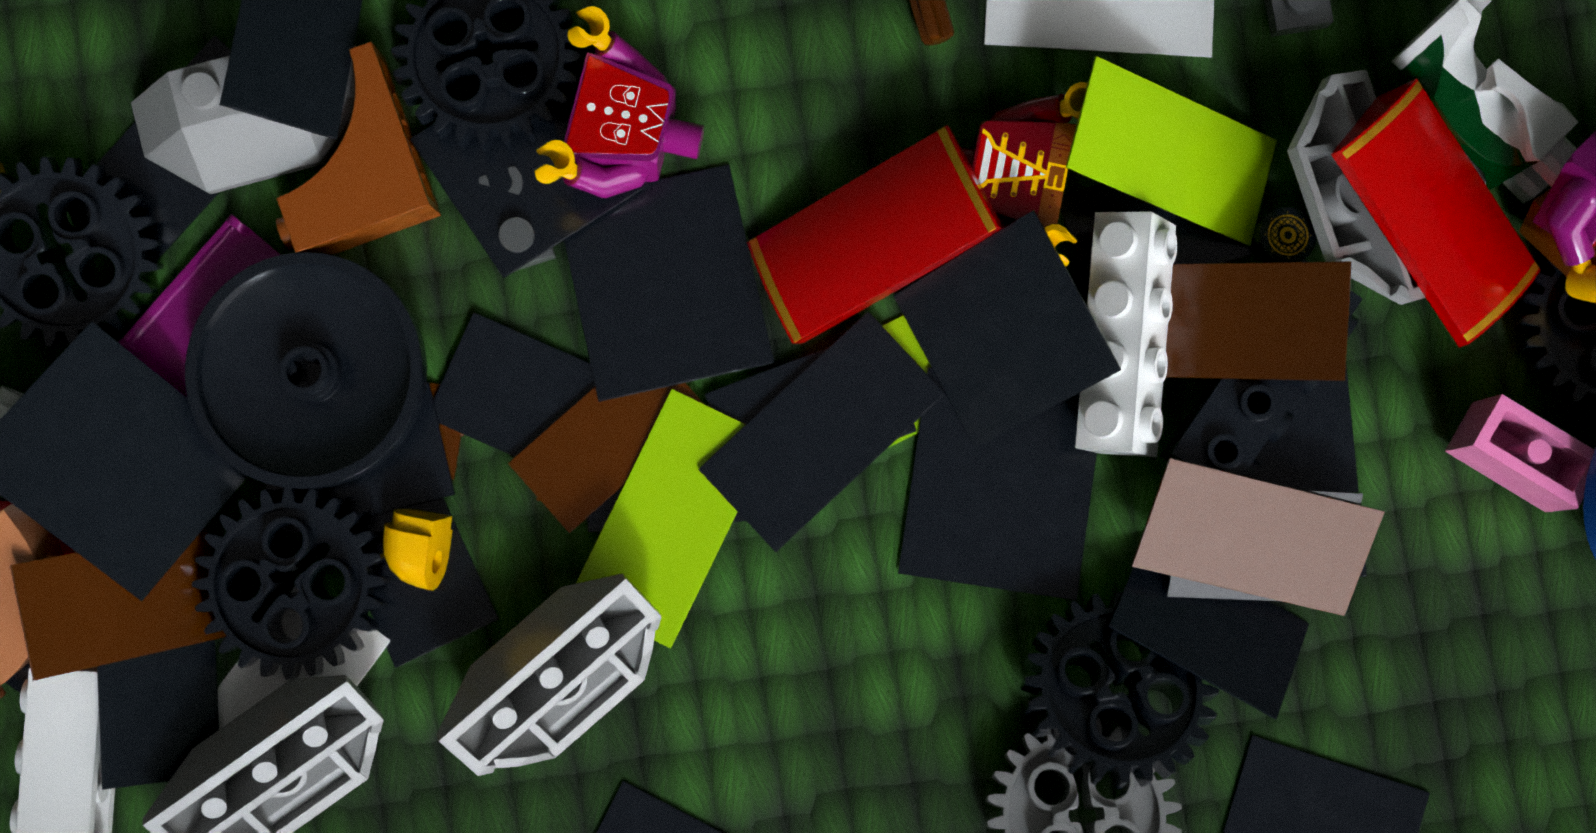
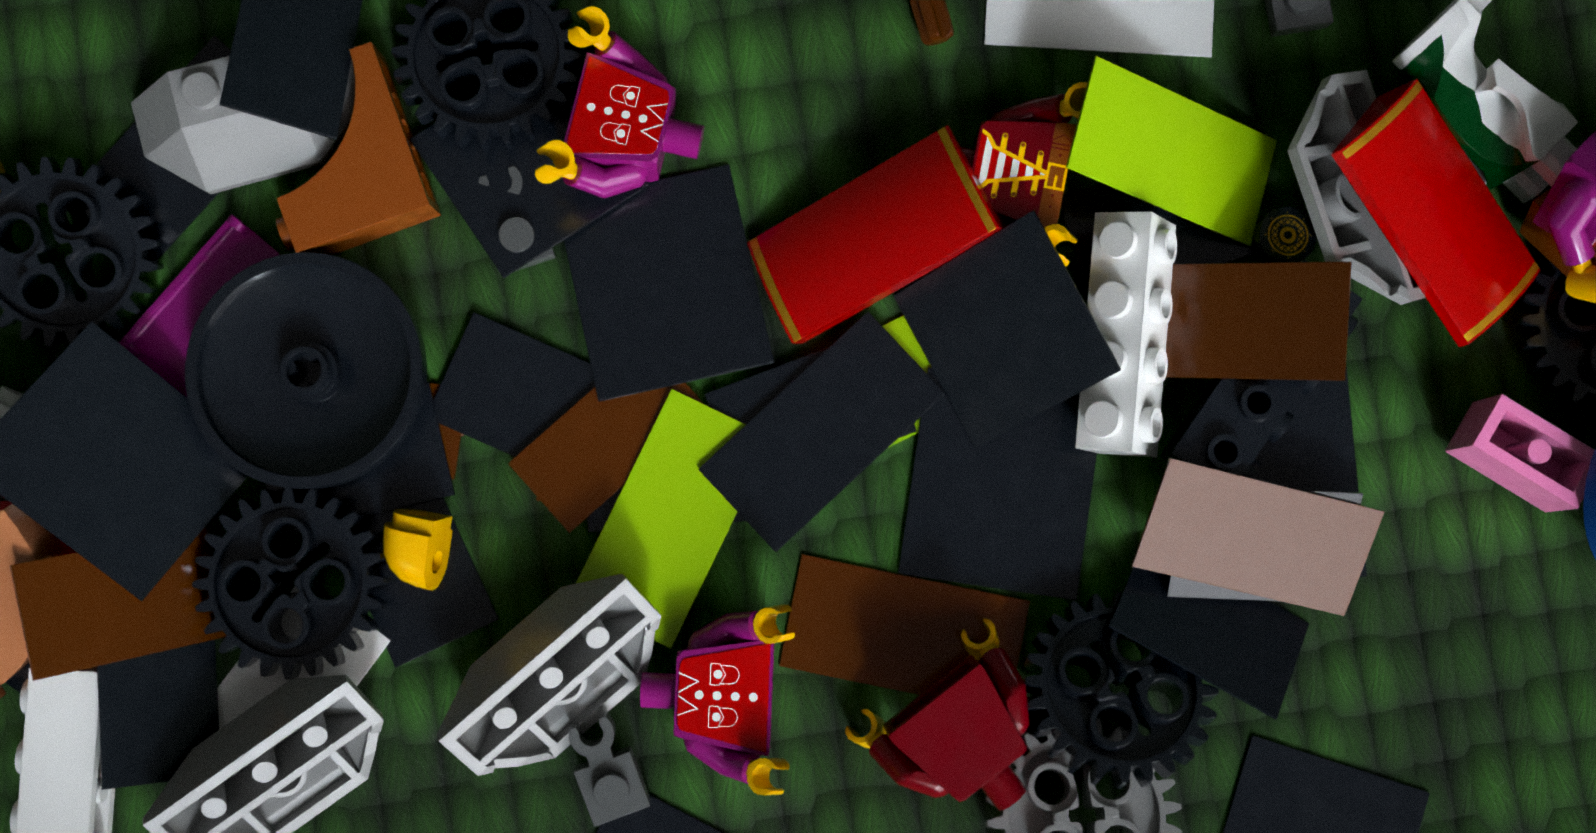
none -> dark grey plate [569,711,651,827]
none -> torso [640,604,795,795]
none -> reddish brown piece [779,554,1030,695]
none -> dark red torso [845,619,1029,811]

